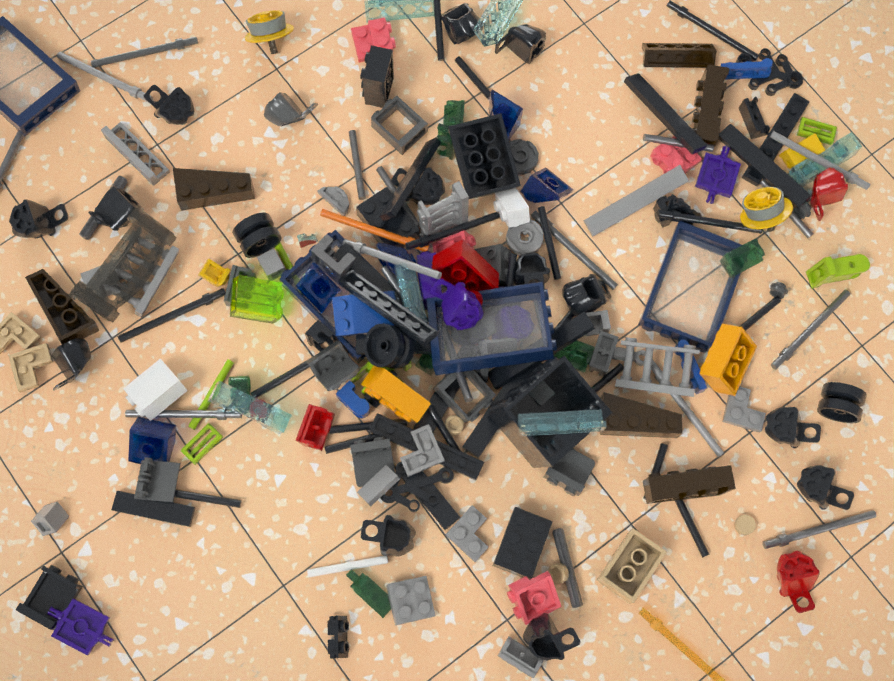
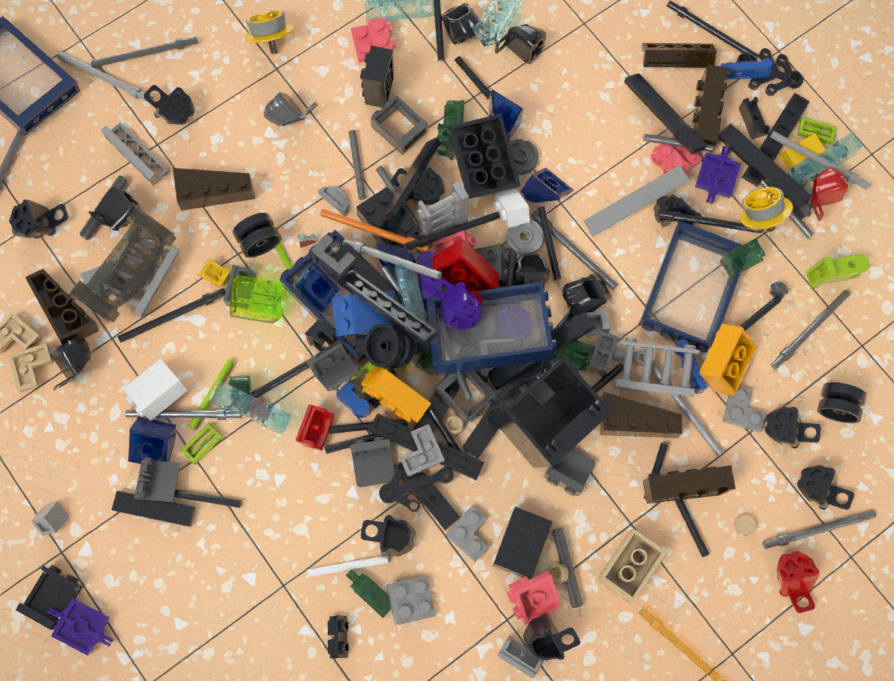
light grey panel [257,249,285,282] -> none
light grey tile [357,465,400,507] -> none
clear light blue fence [518,410,607,436] -> none

